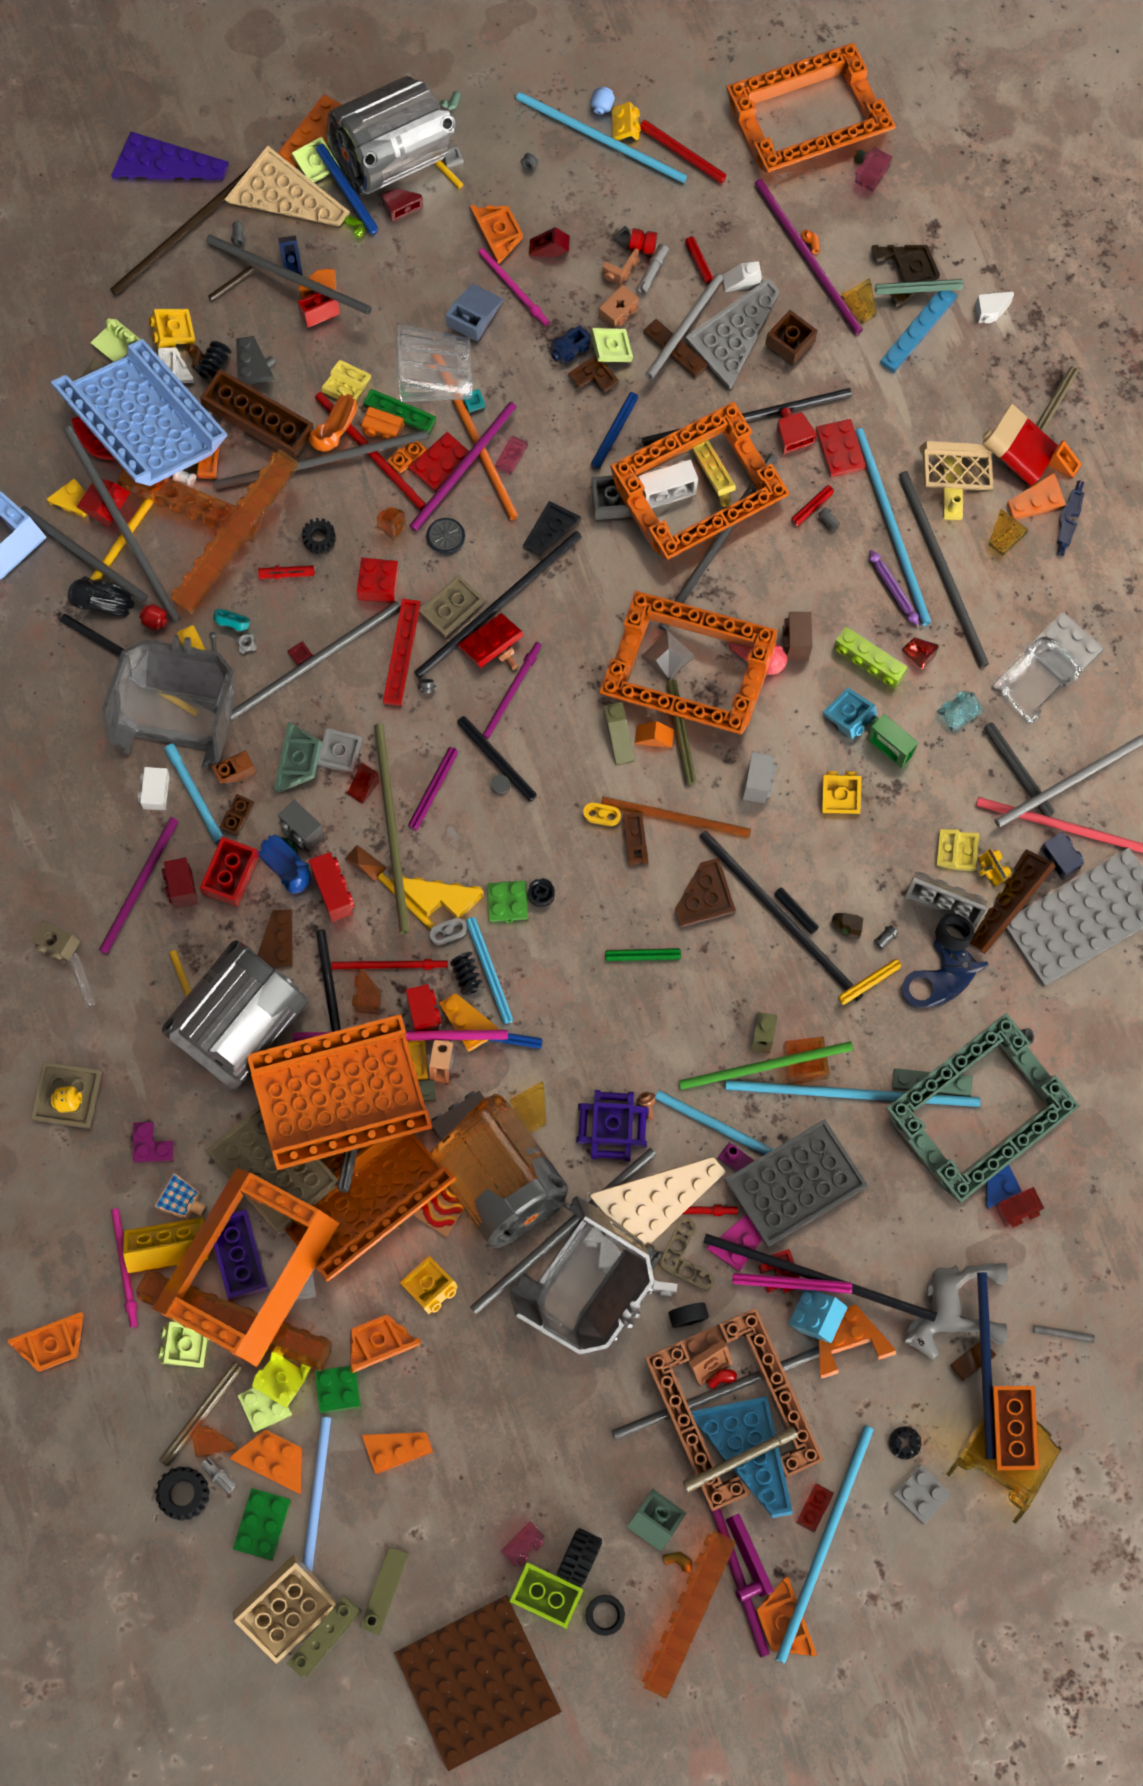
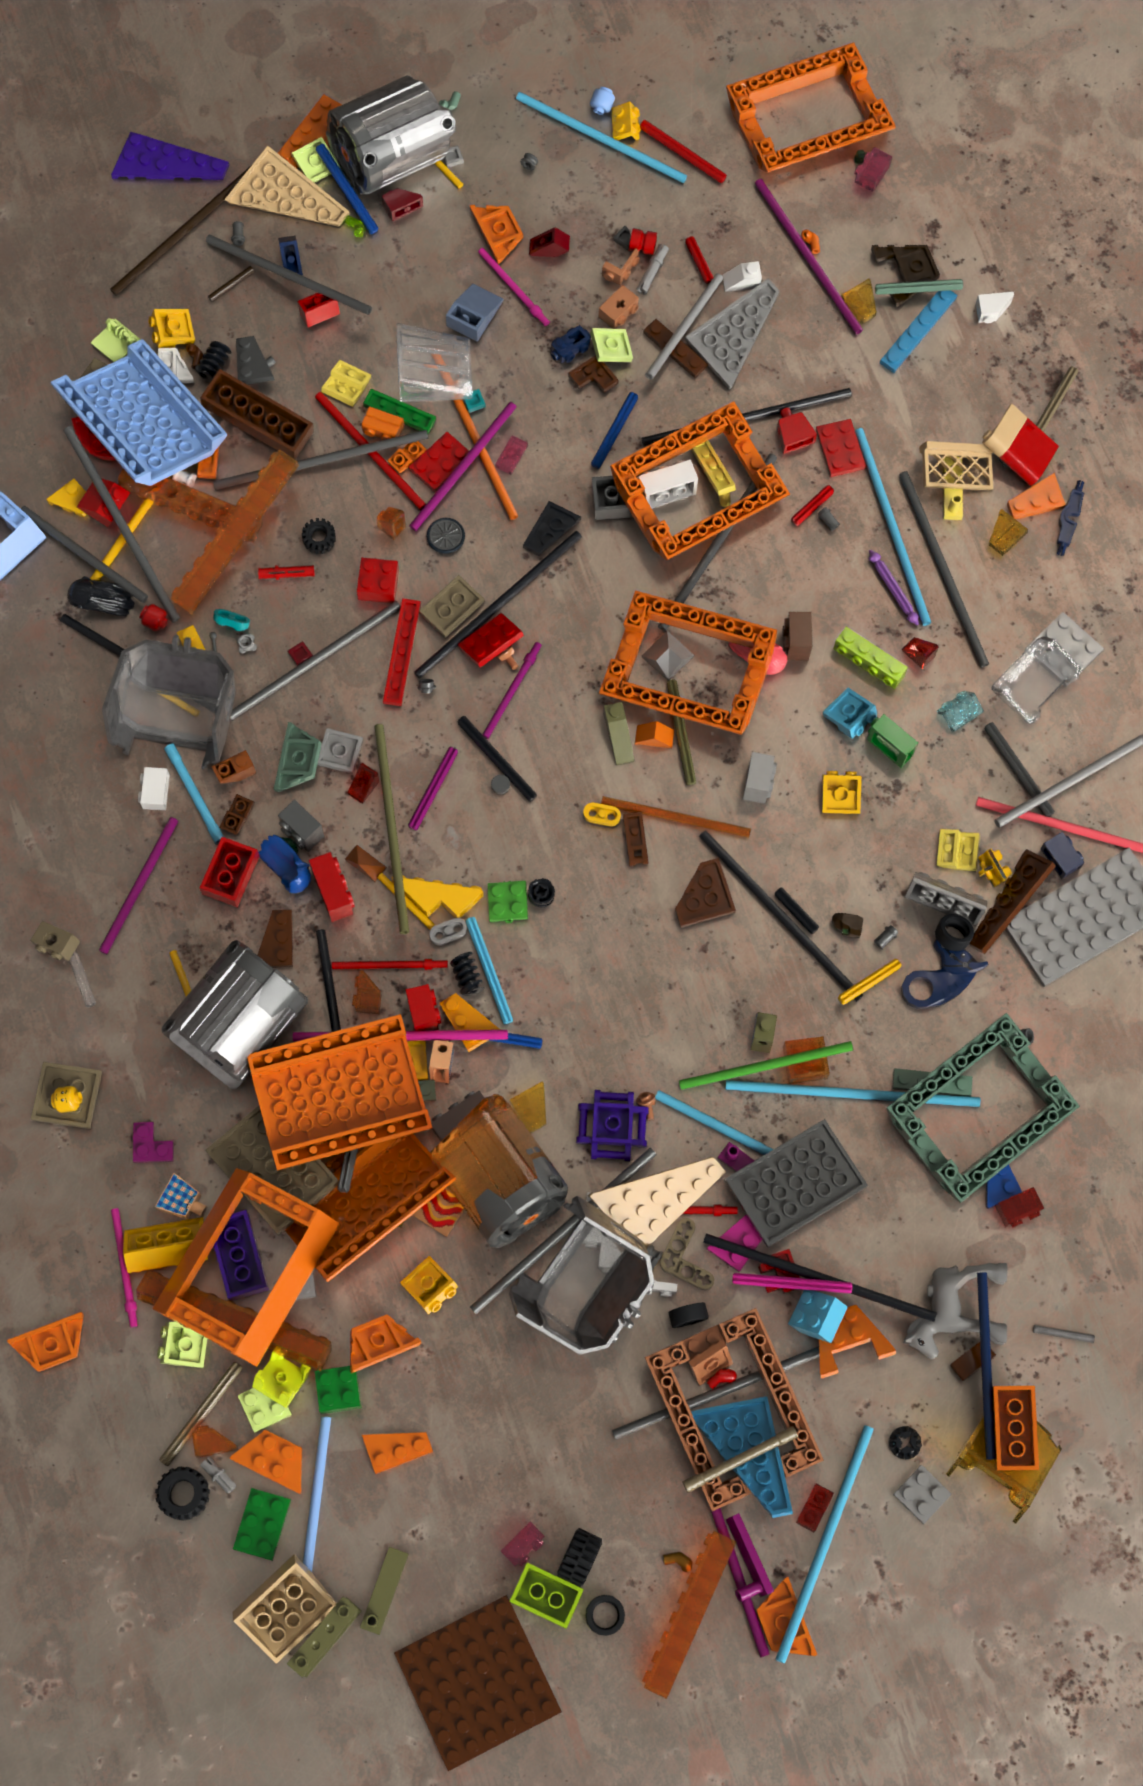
dark red brick [161,857,198,909] -> none
orange slope [299,268,336,298] -> none
orange hair [308,394,357,452] -> none
green axle [605,948,681,961] -> none
sand green slope [627,1489,687,1552] -> none
reddish brown brick [765,310,818,365] -> none
orange slope [1048,440,1081,478] -> none

